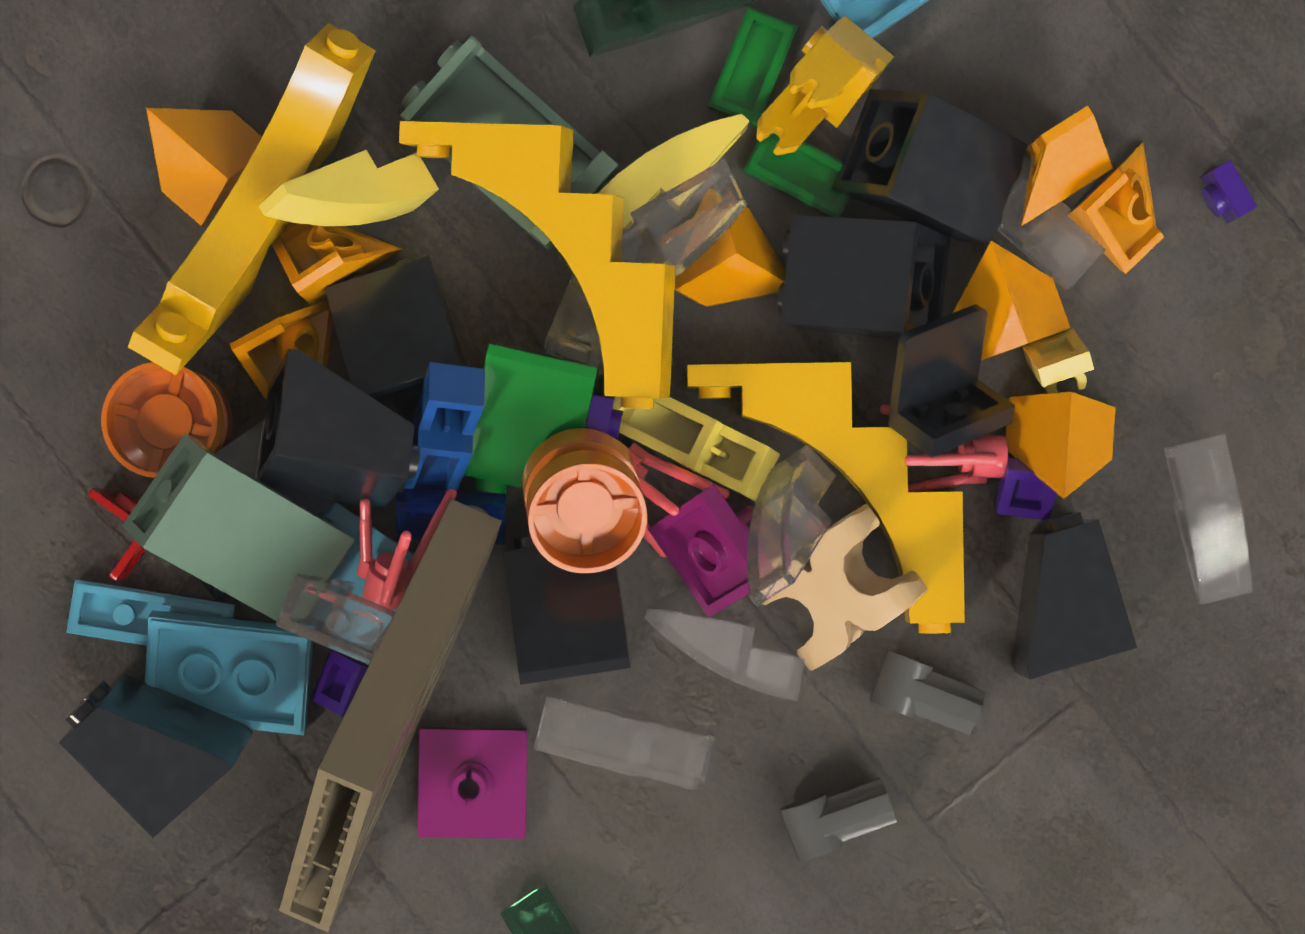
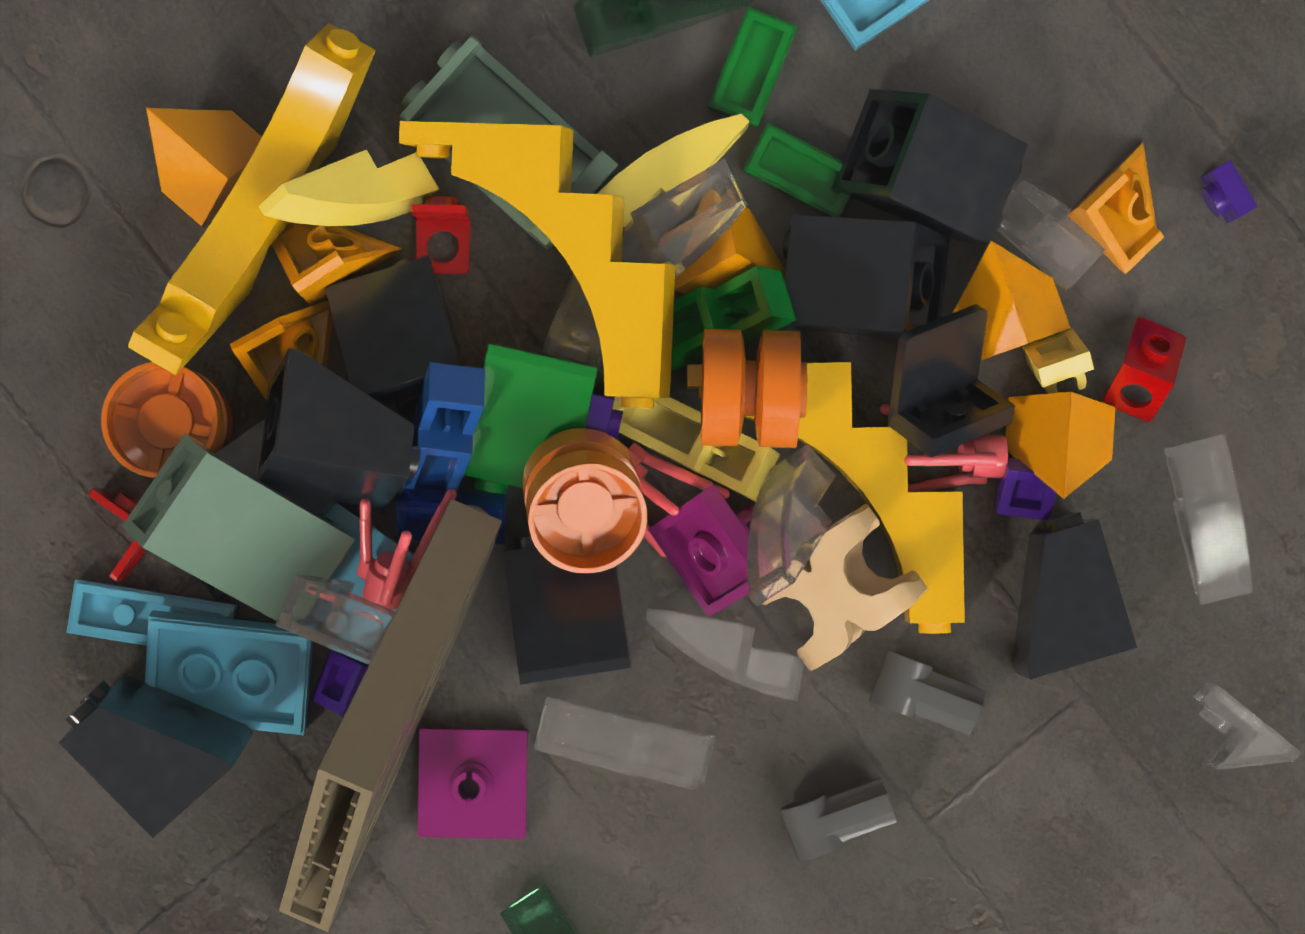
yellow piece [756,15,894,156] -> none
light orange slope [1021,106,1113,226] -> none
none -> red bracket [411,196,471,275]
none -> green slope [671,266,796,372]
none -> orange wheel [701,328,808,448]
none -> red bracket [1102,317,1186,422]
none -> clear slope [1192,680,1302,770]

